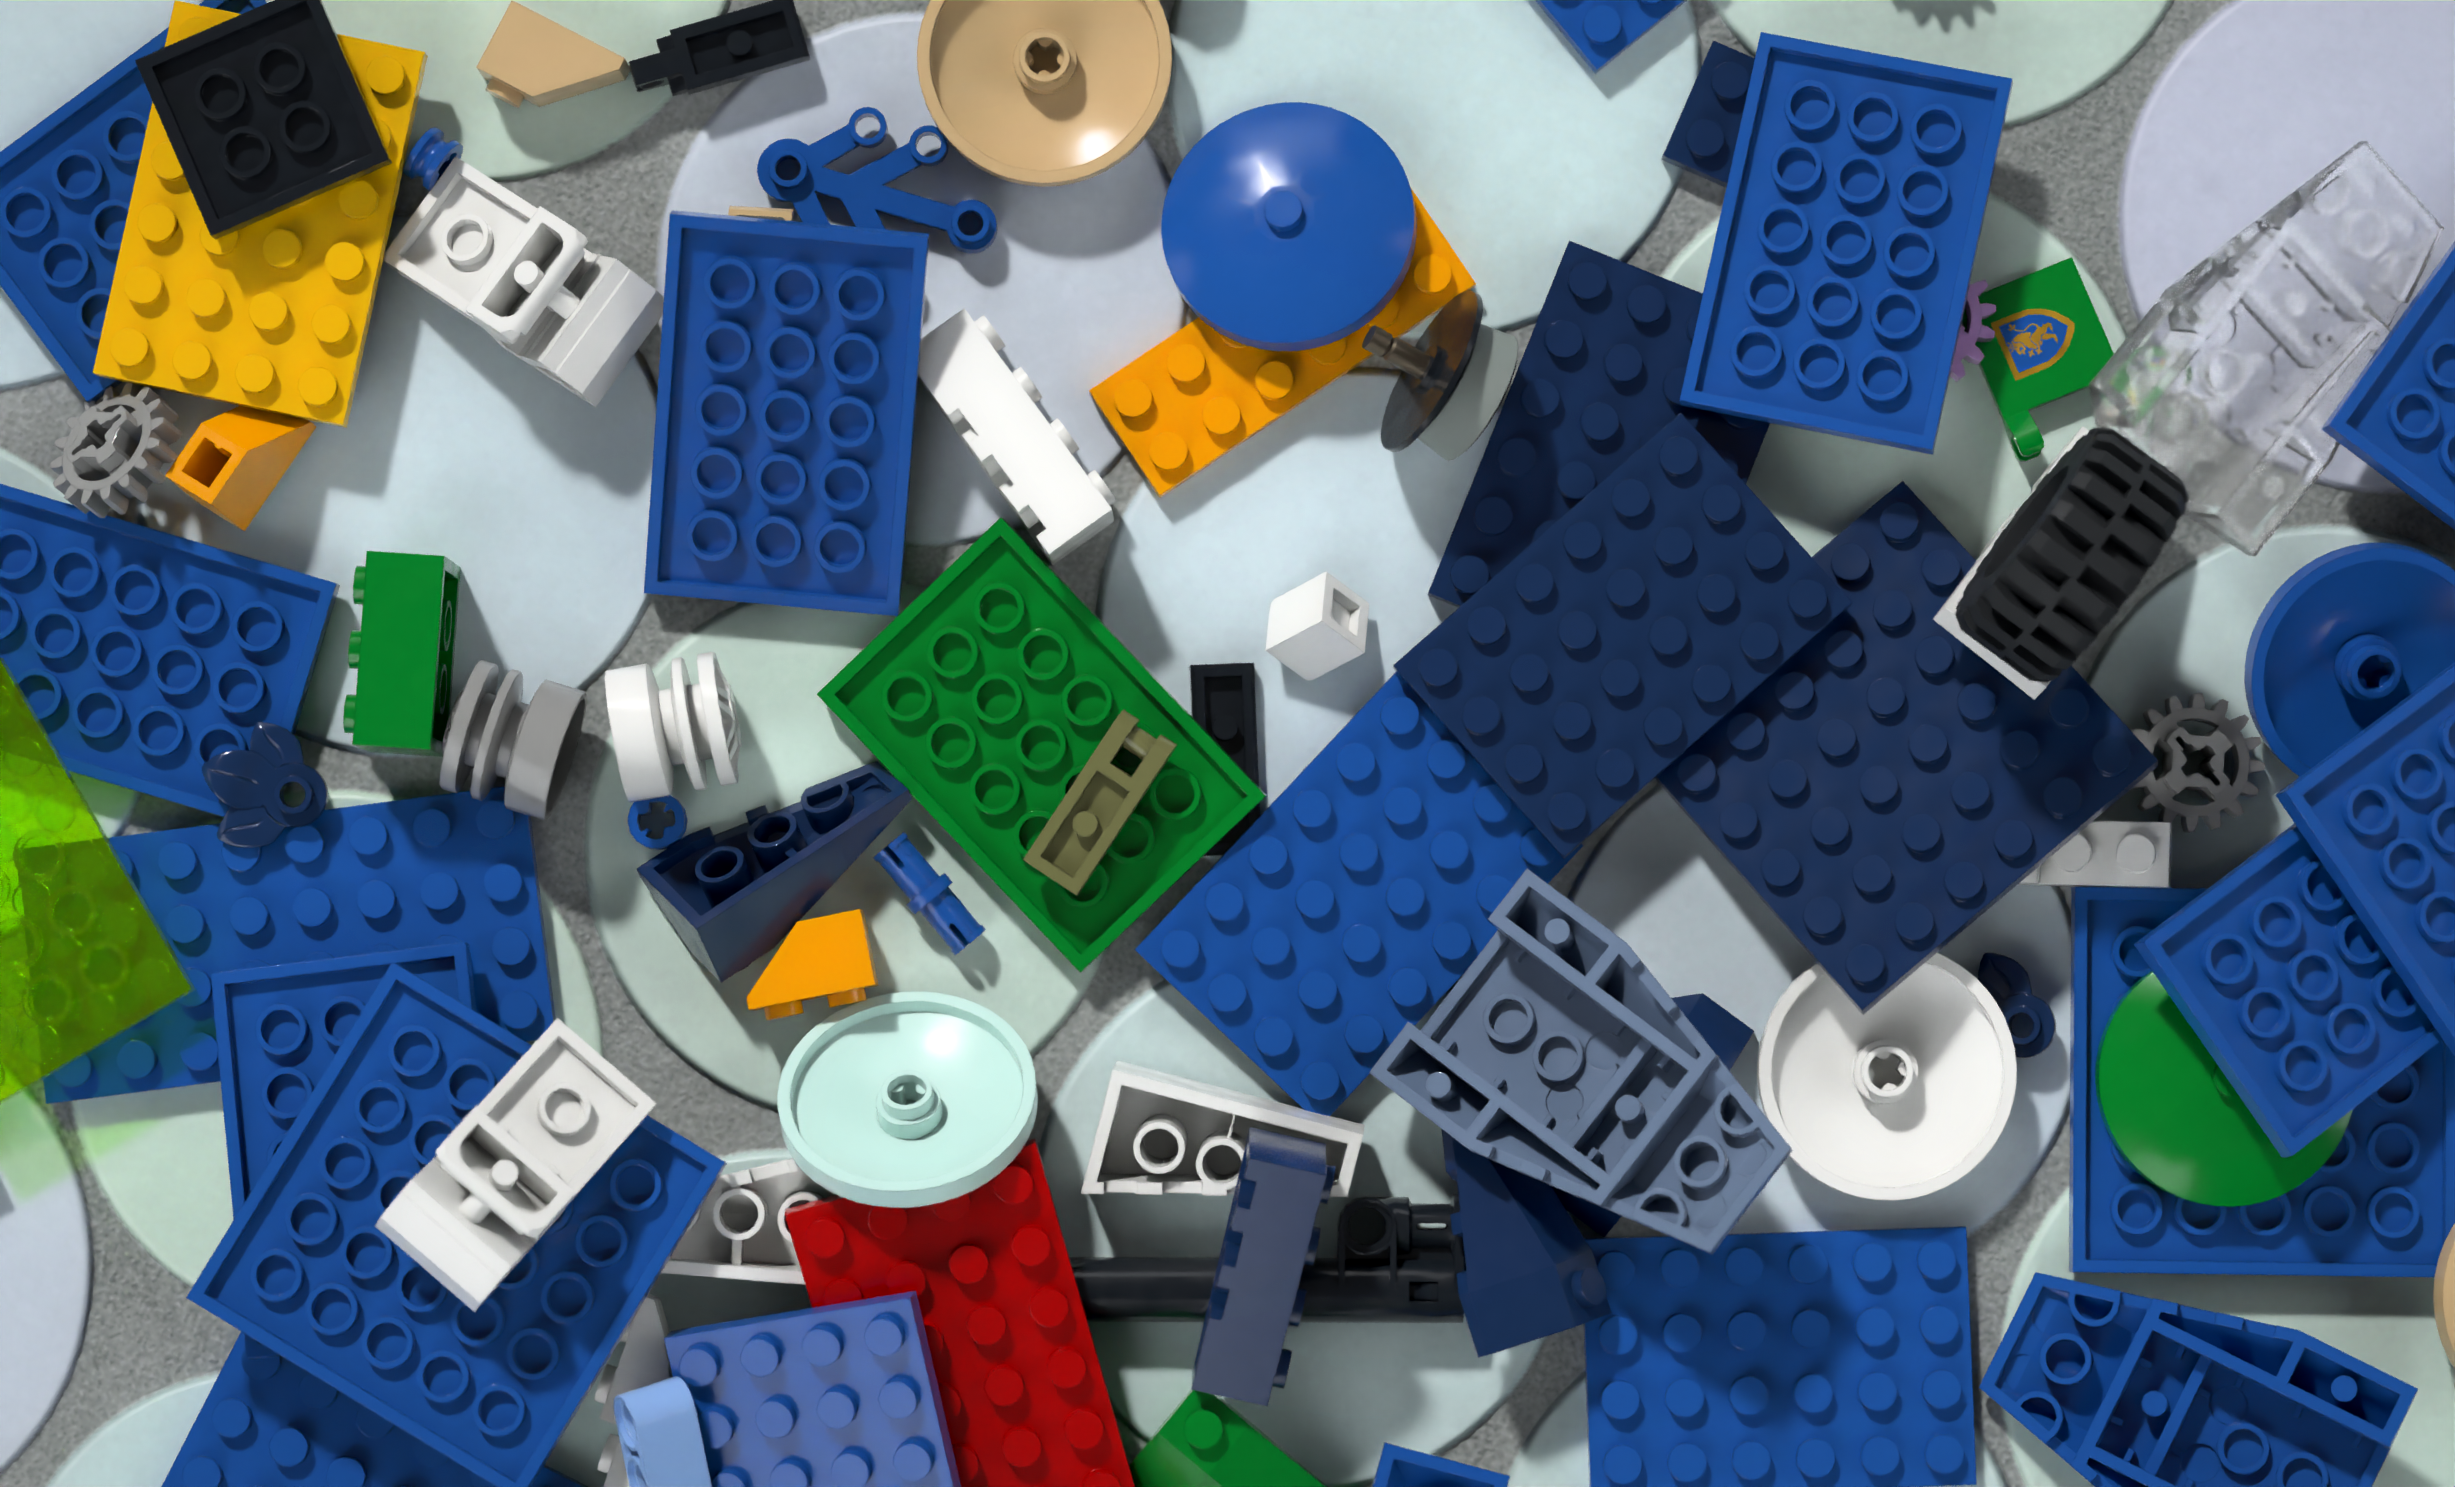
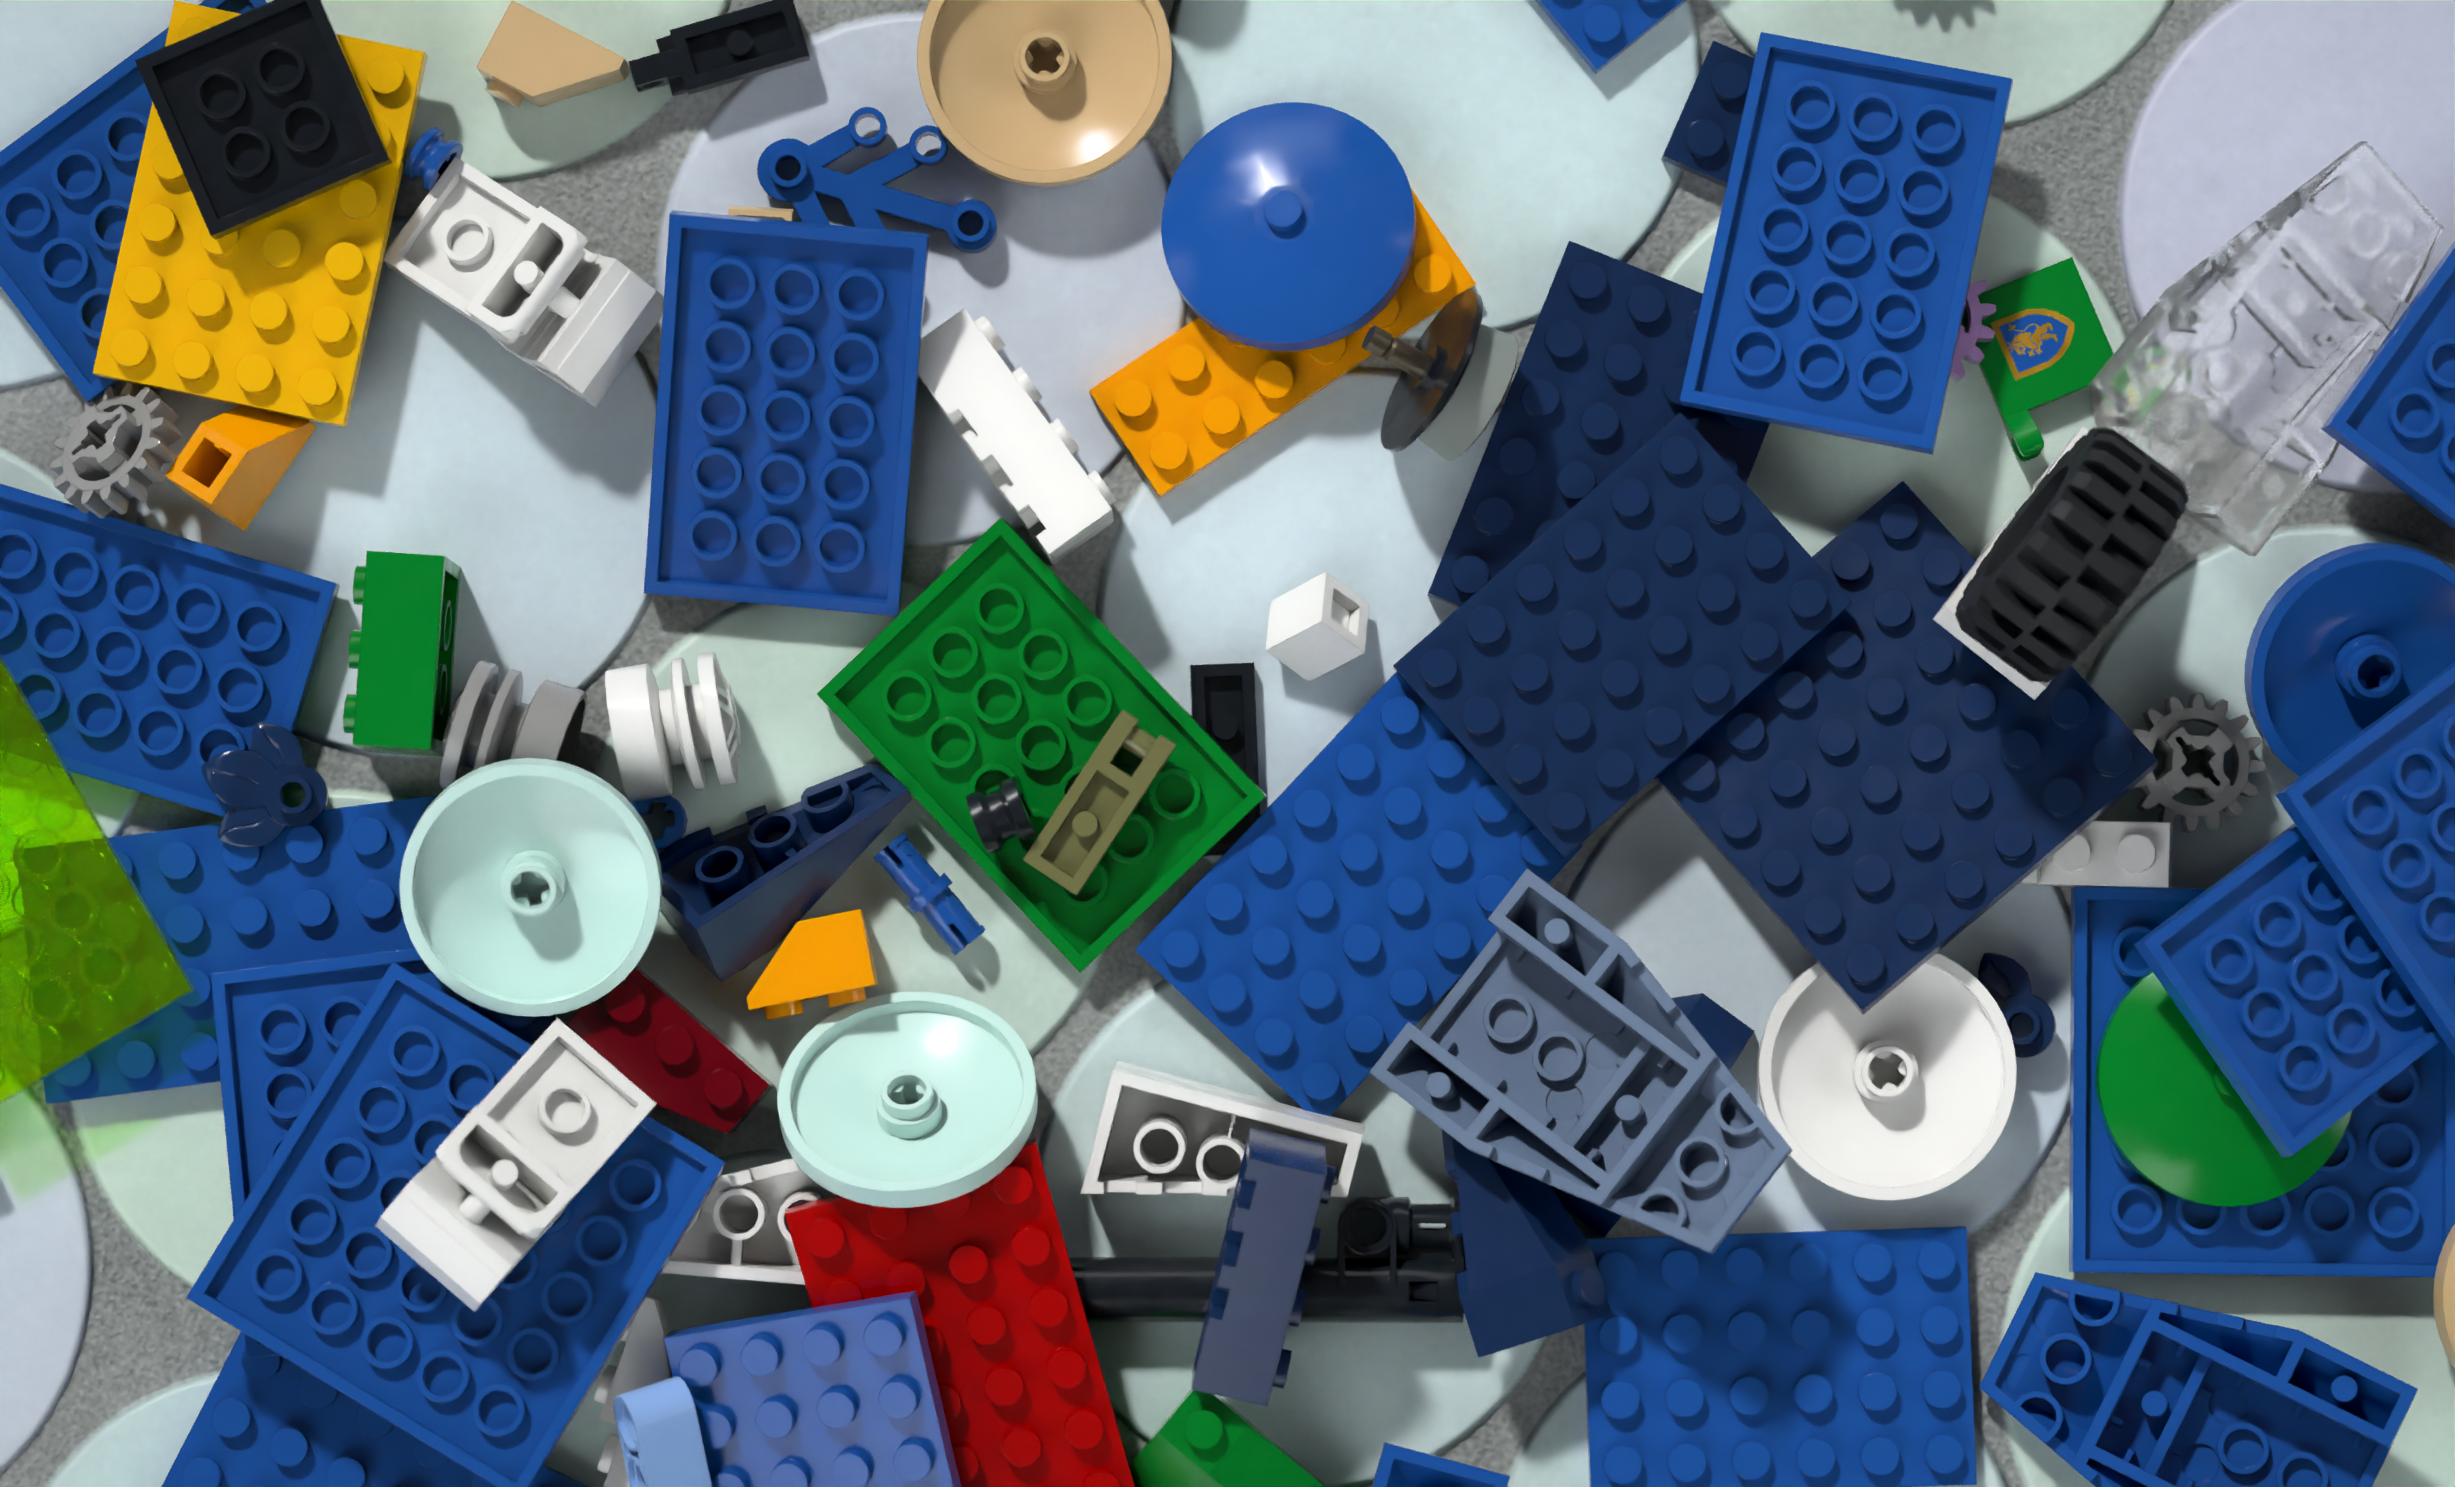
none -> light aqua dish [399,758,662,1017]
none -> dark red wedge [566,965,775,1134]
none -> black wheel [966,776,1038,854]

